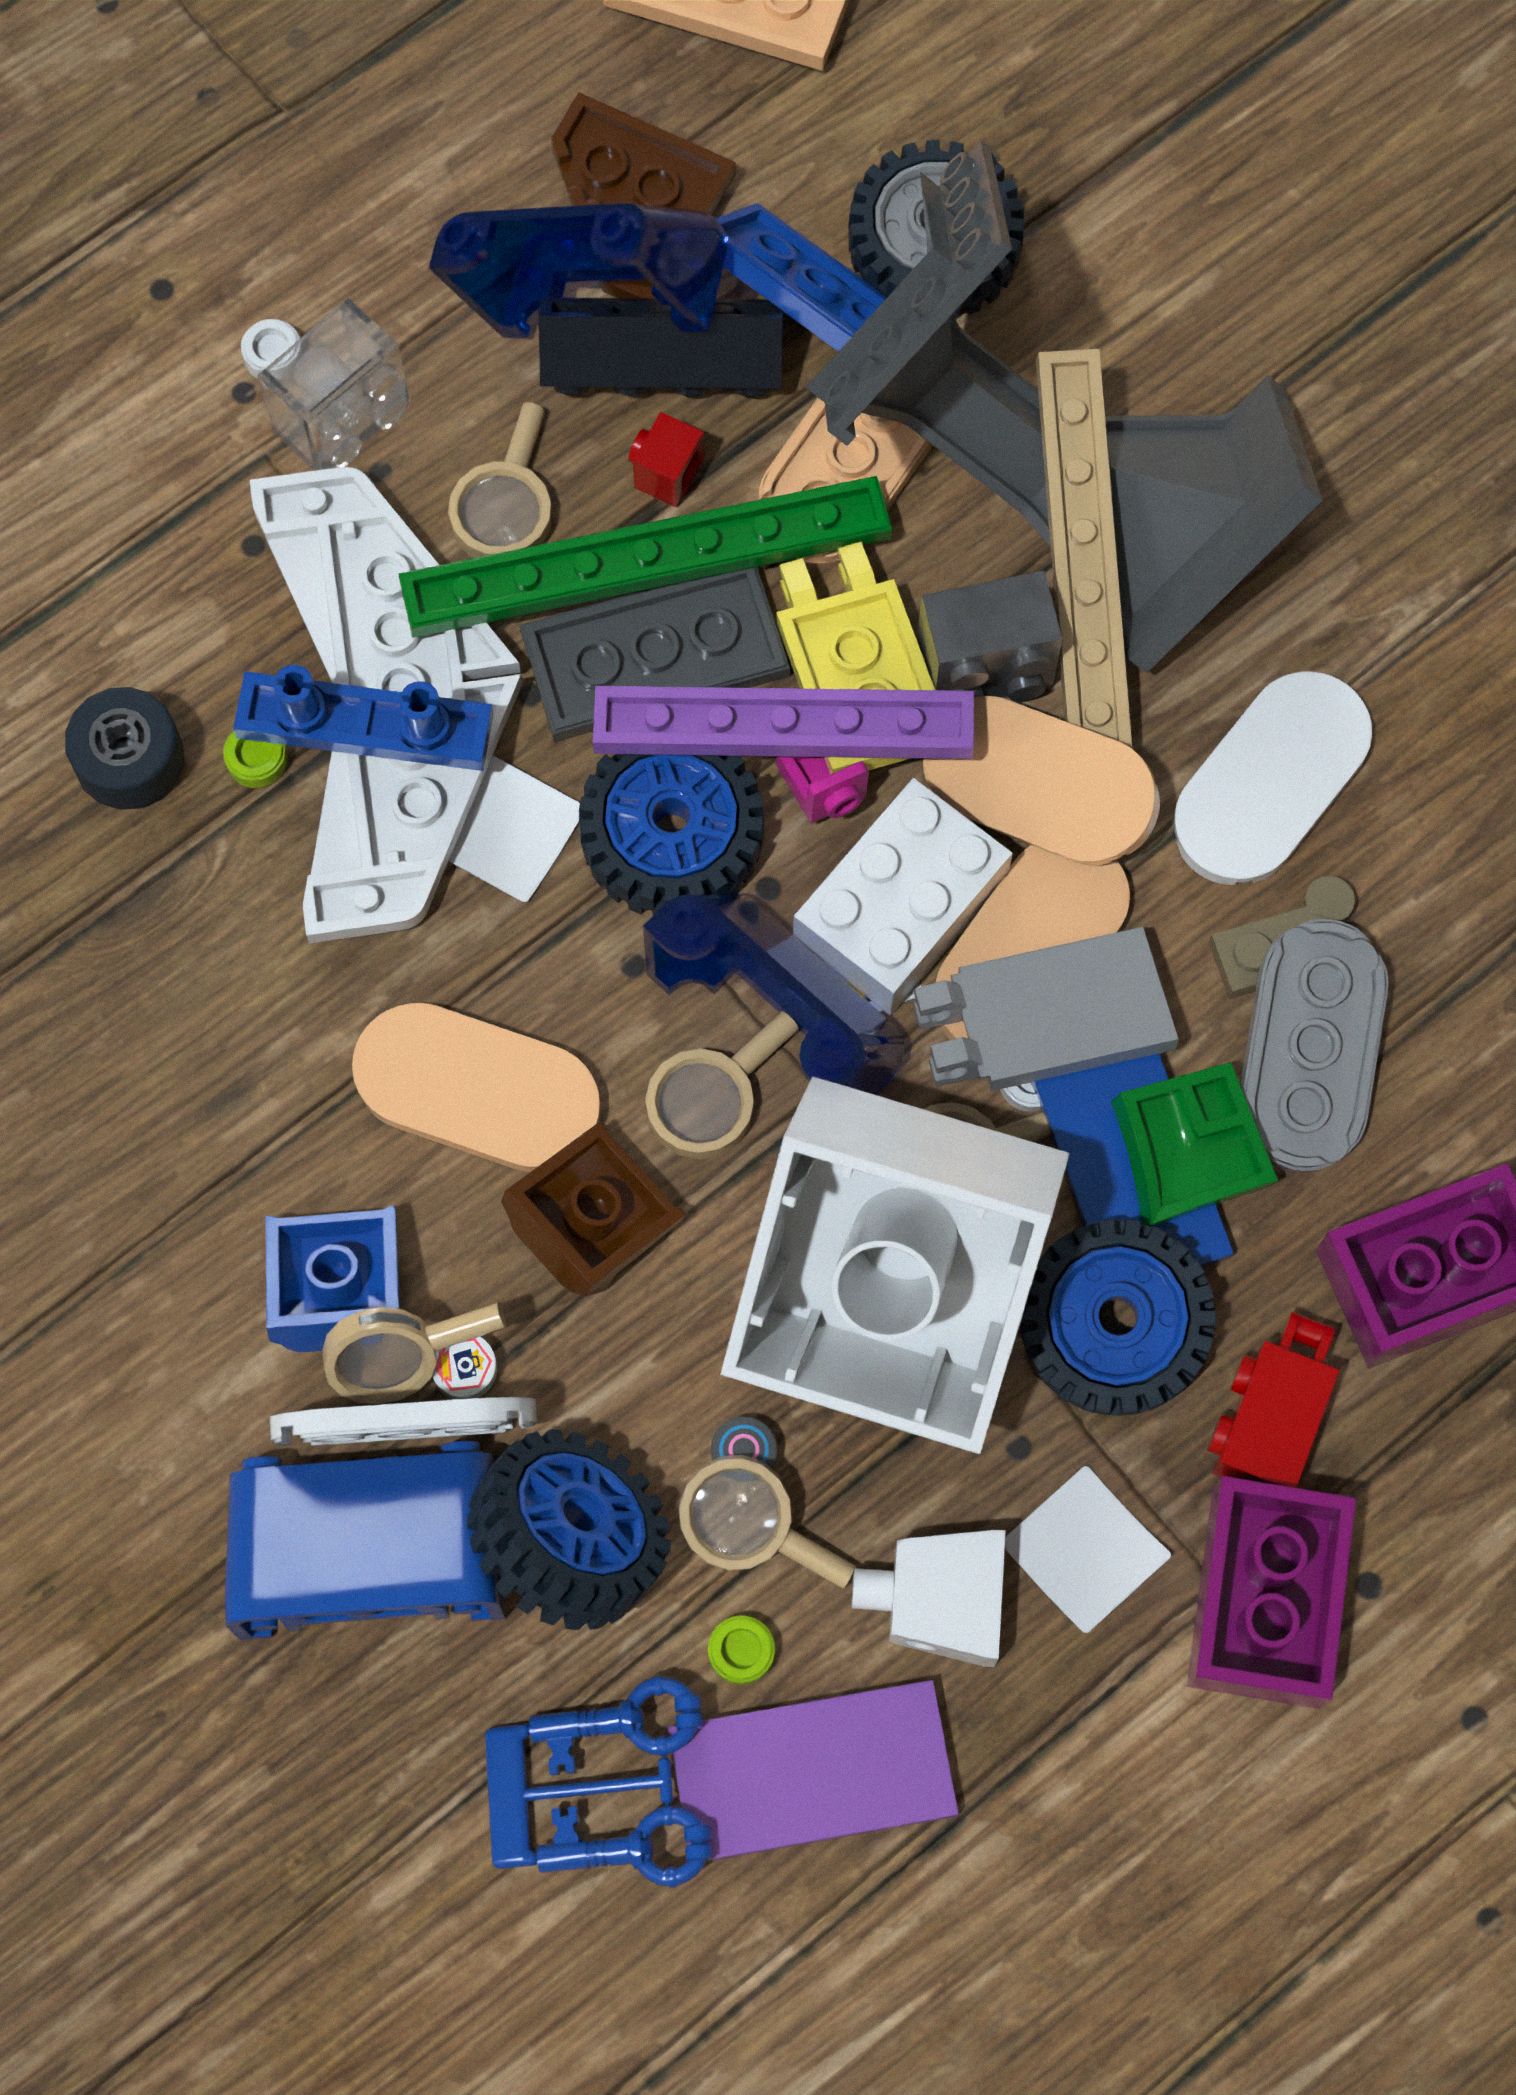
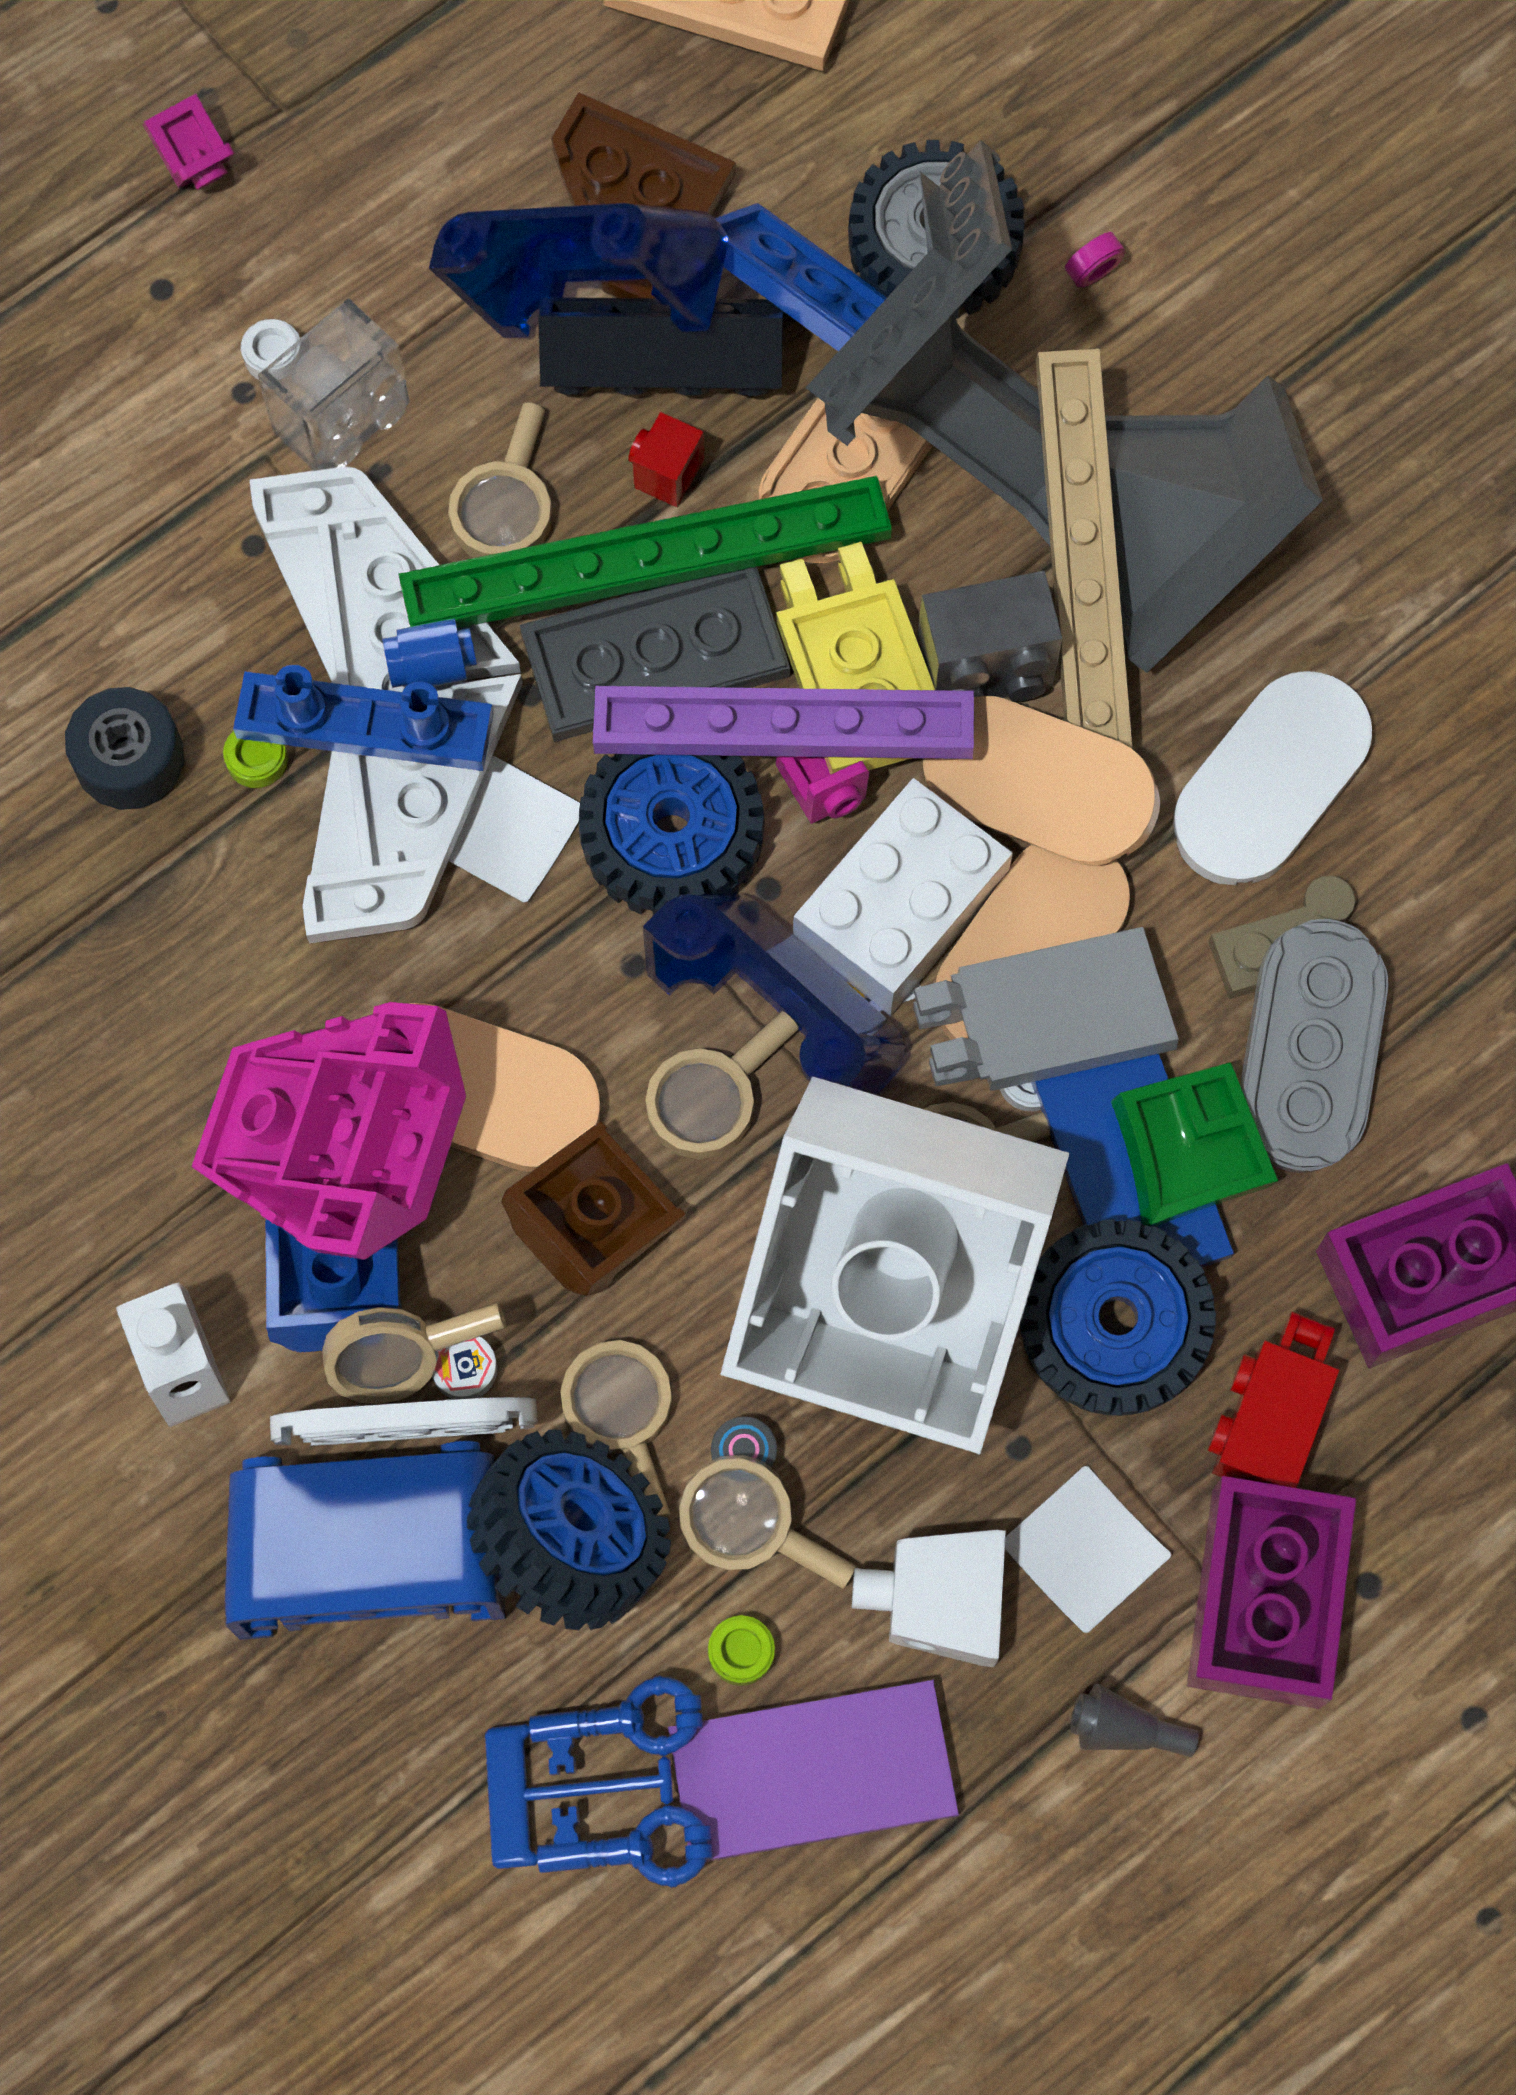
none -> white torso [116,1282,231,1427]
none -> dark pink bracket [143,94,235,190]
none -> dark pink wedge [191,1002,466,1260]
none -> blue brick [382,618,477,688]
none -> piece [560,1340,672,1517]
none -> dark pink tile [1064,232,1125,287]
none -> flat silver cone [1071,1684,1198,1757]

